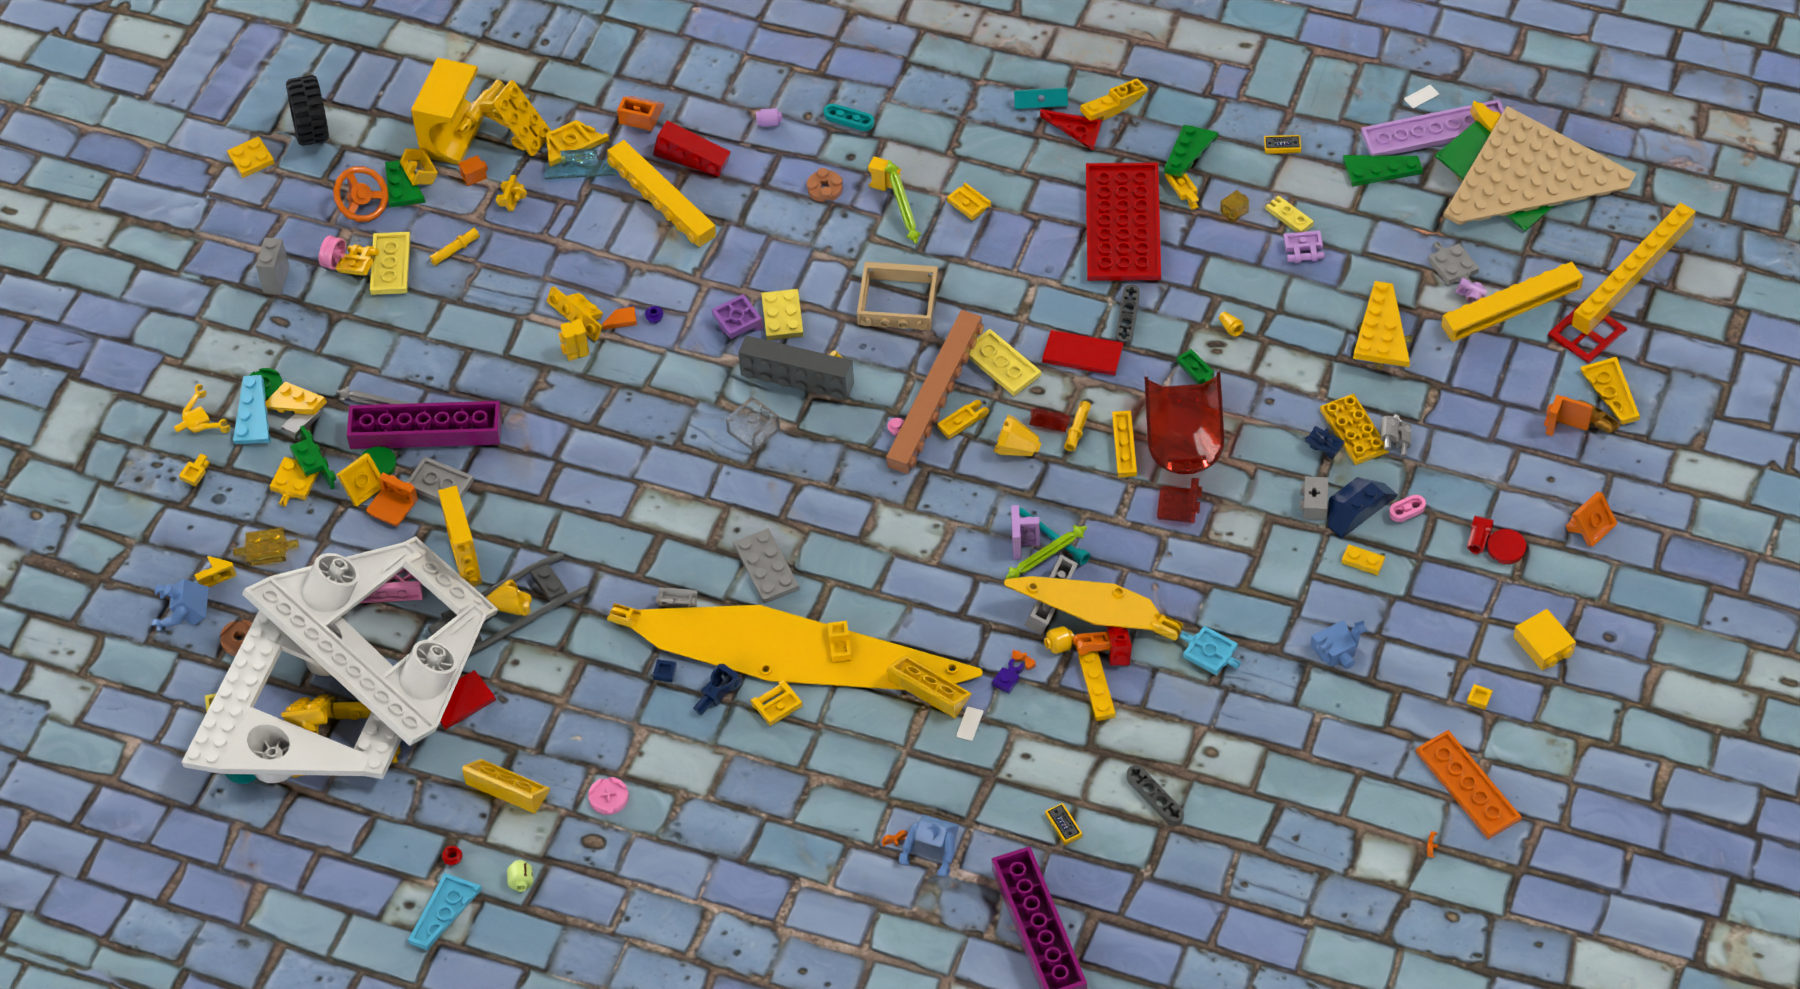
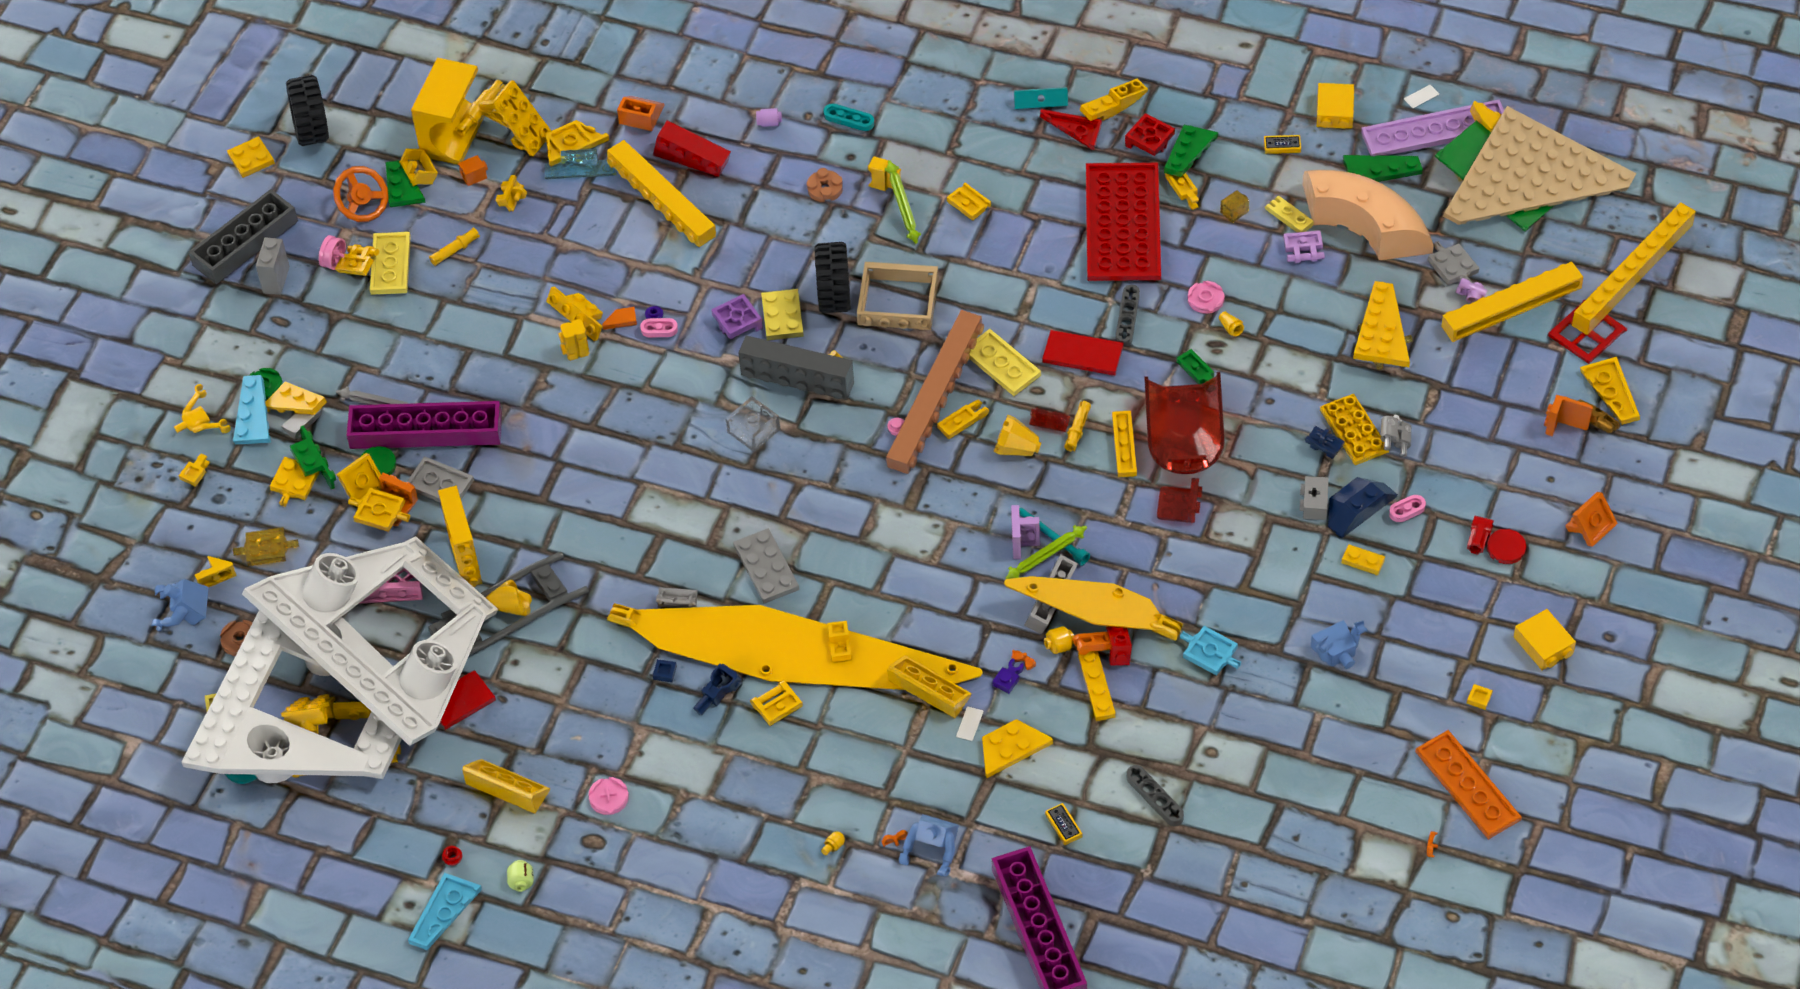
none -> dark grey brick [189,189,298,284]
none -> yellow plate [348,488,410,532]
none -> bright pink plate [640,318,678,338]
none -> black tyre [815,242,851,313]
none -> yellow cylinder [821,831,845,855]
none -> yellow wing [982,719,1053,778]
none -> red piece [1125,113,1175,156]
none -> bright pink tile [1187,281,1225,314]
none -> light nougat brick [1303,170,1434,260]
none -> yellow brick [1316,83,1354,129]

